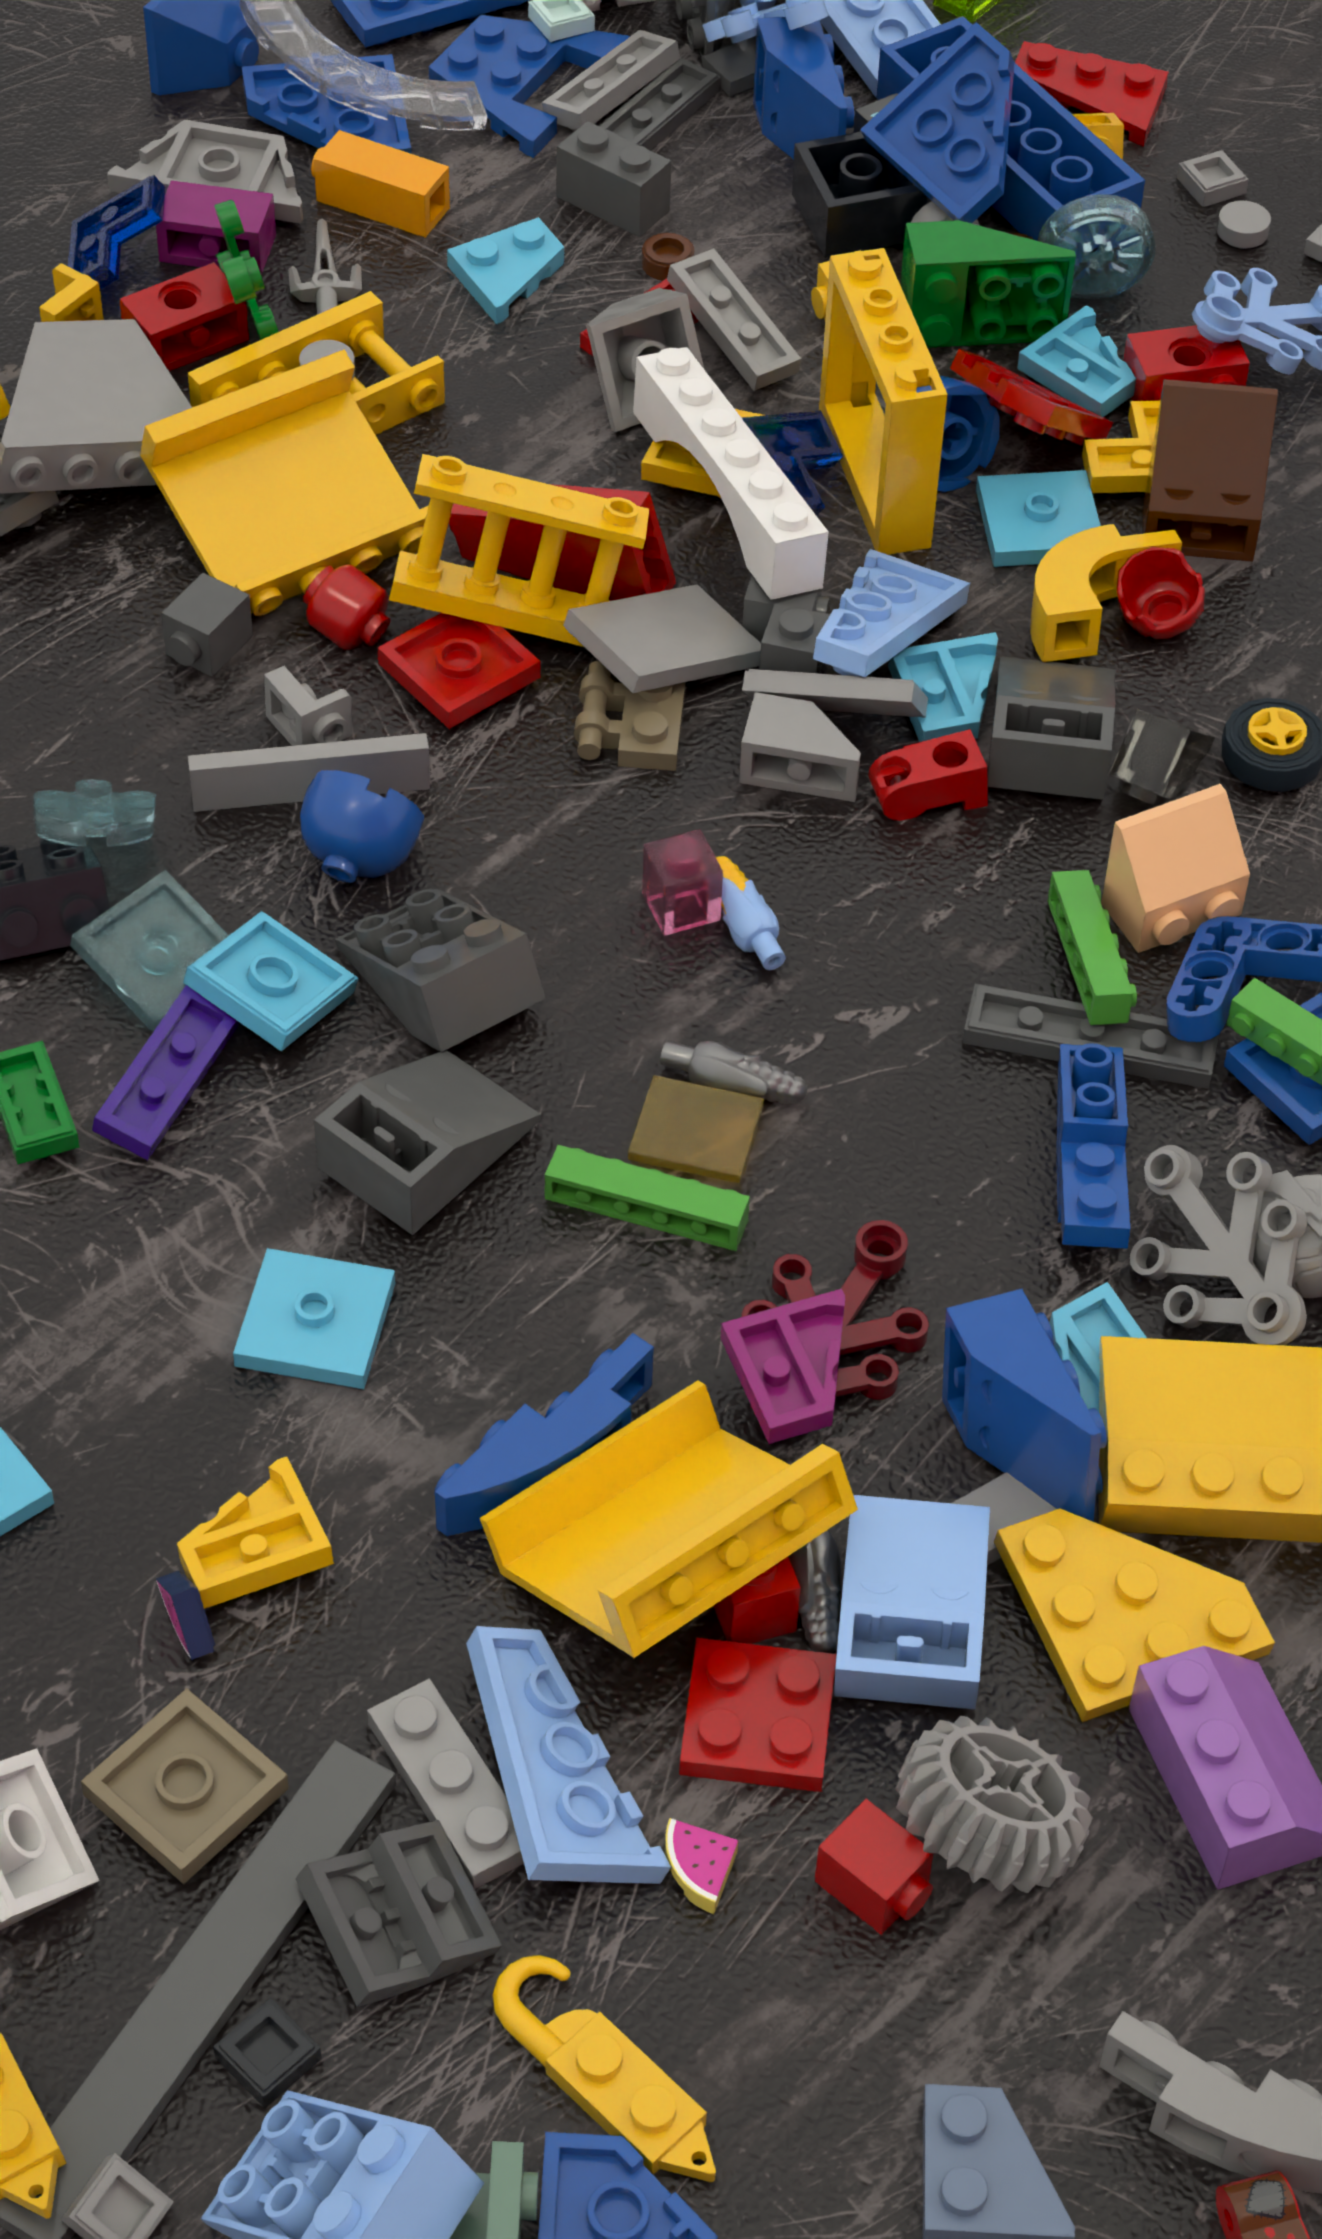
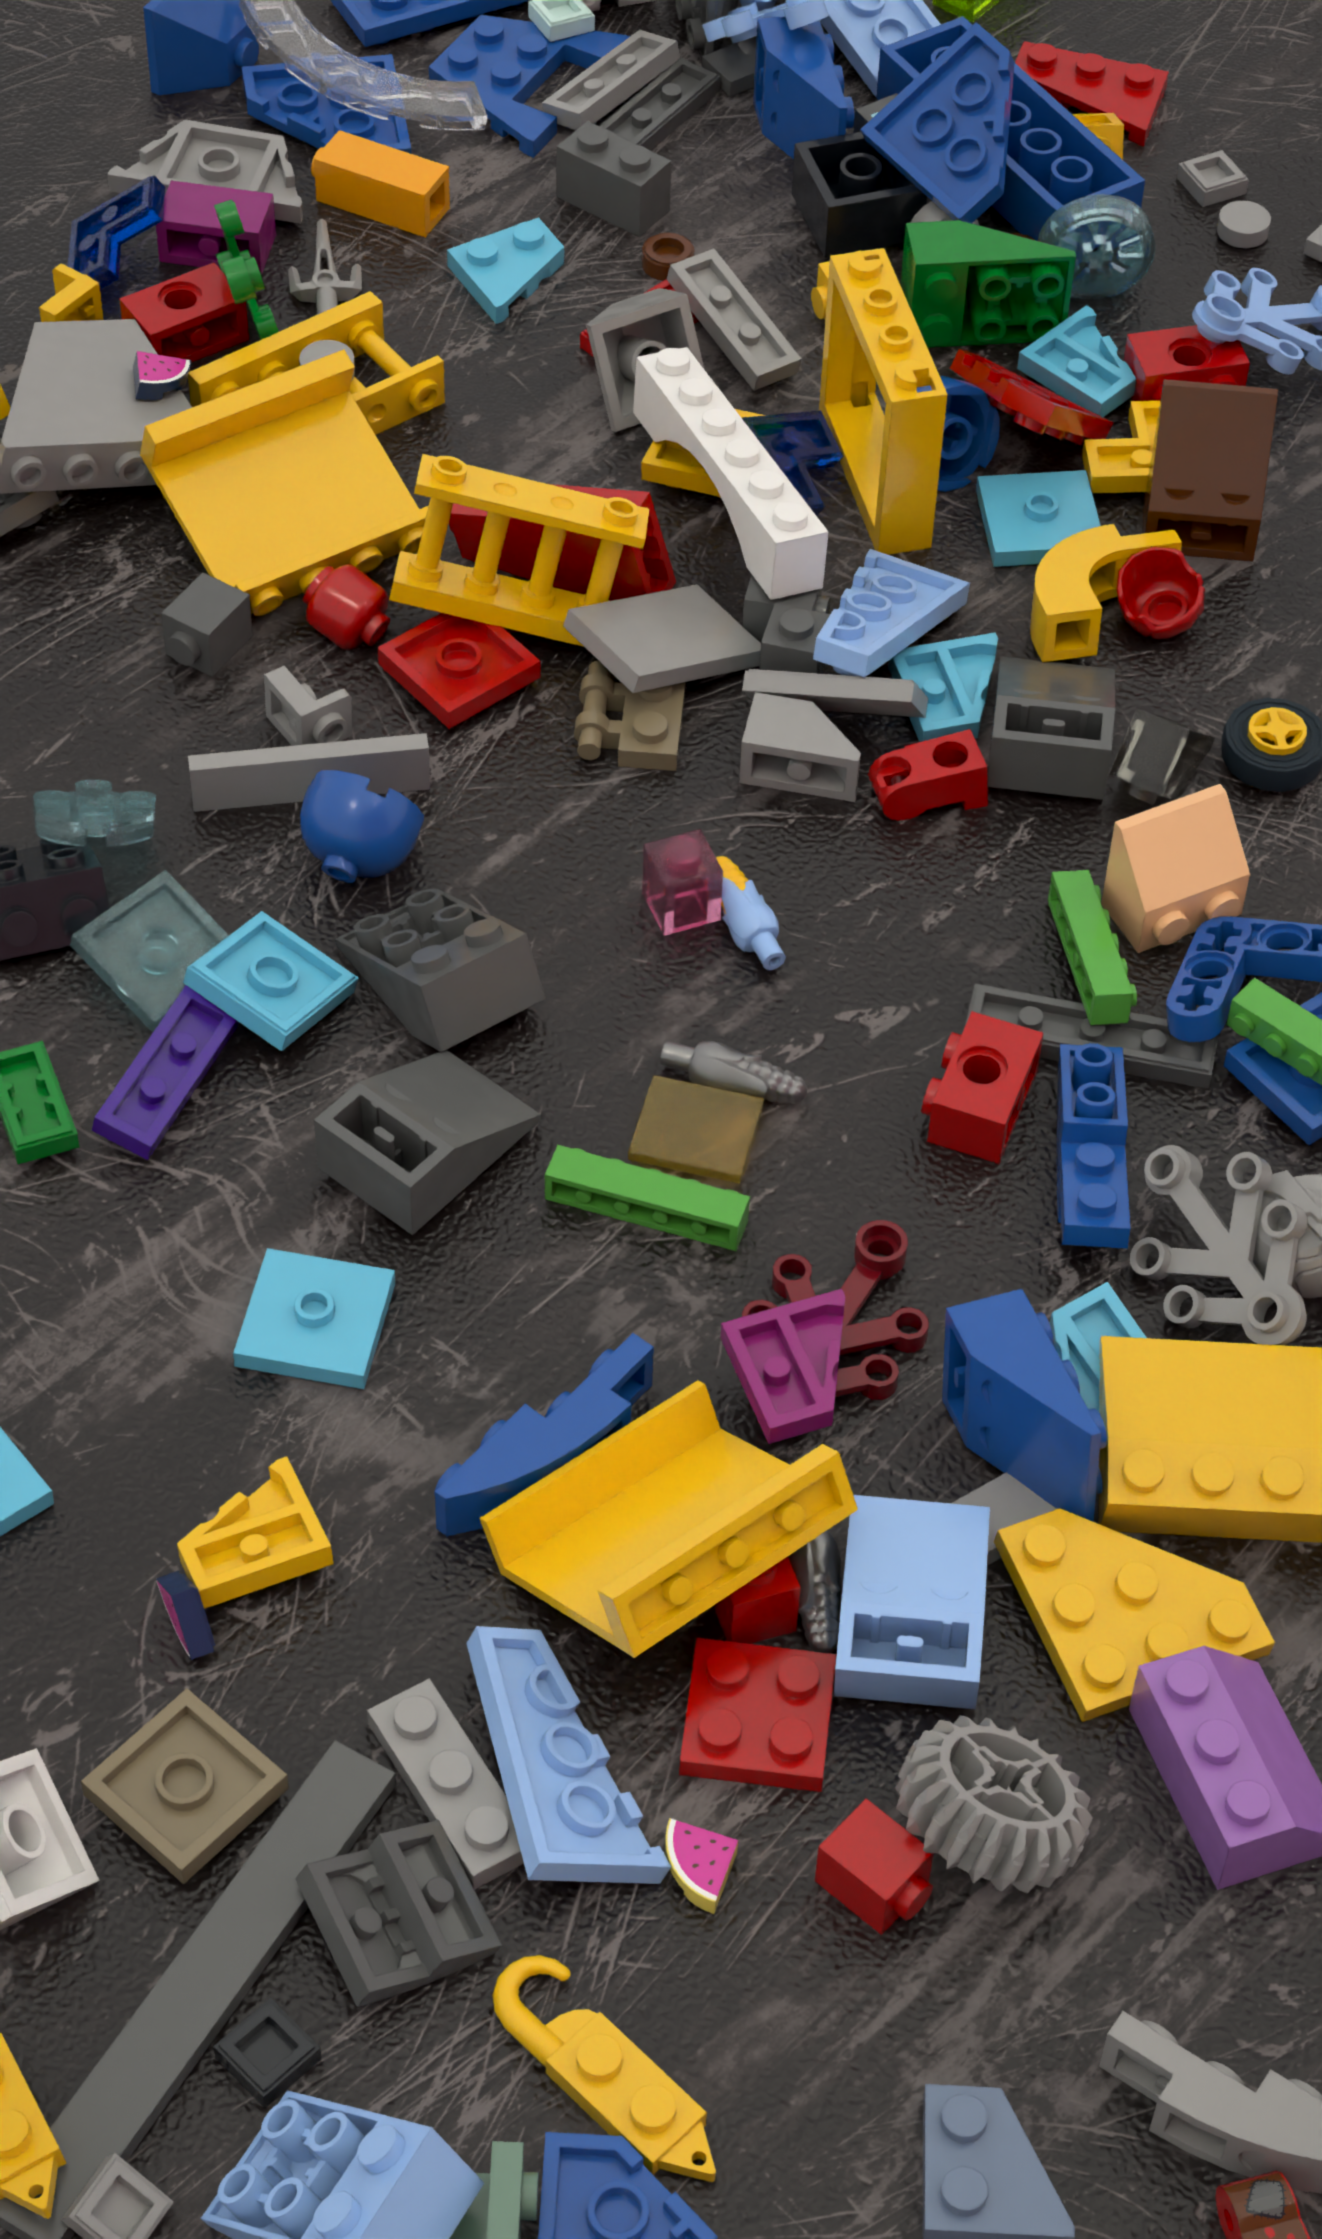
none -> tile [133,351,191,401]
none -> red brick [921,1011,1044,1164]

